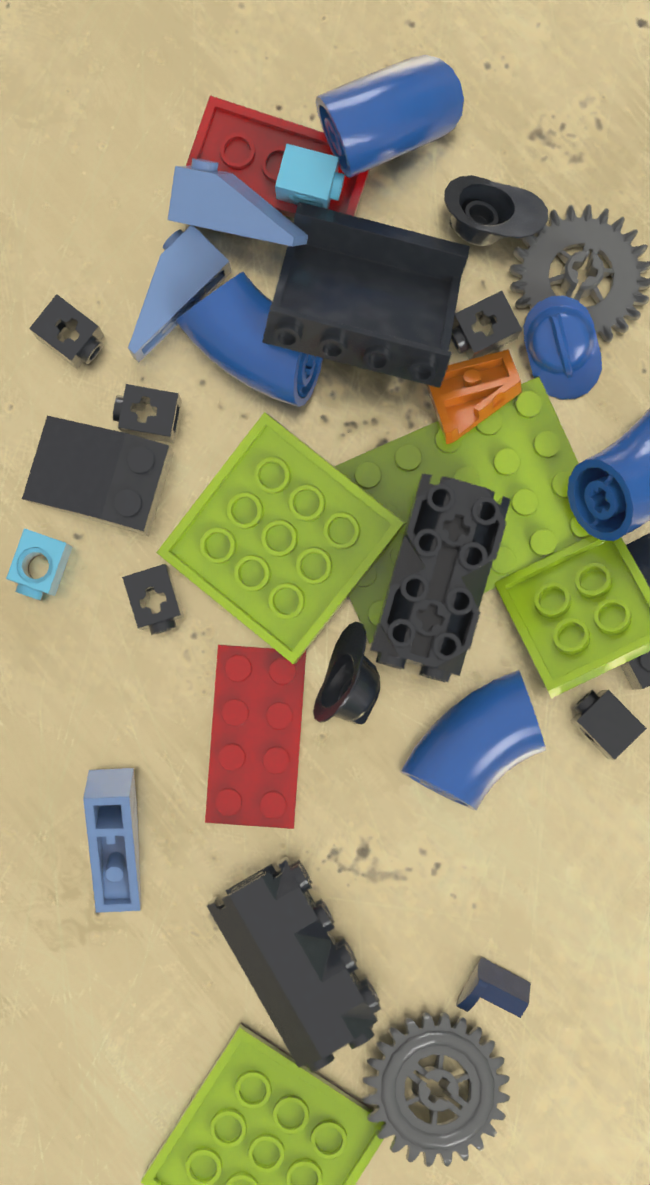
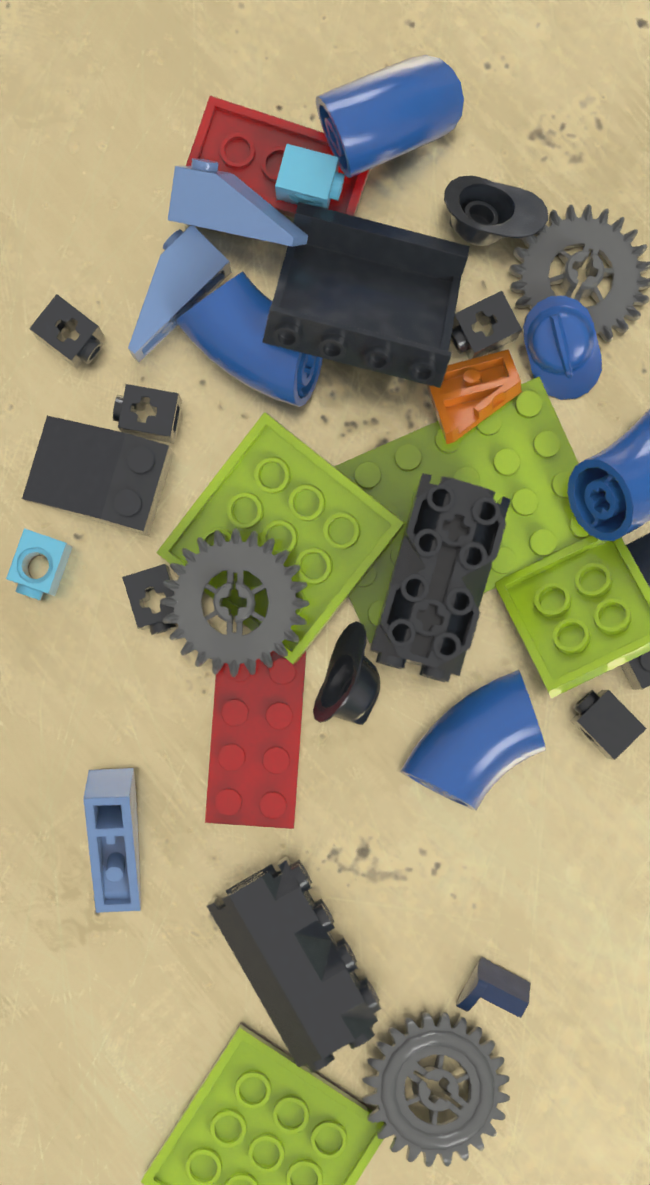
none -> dark grey gear [160,528,310,677]

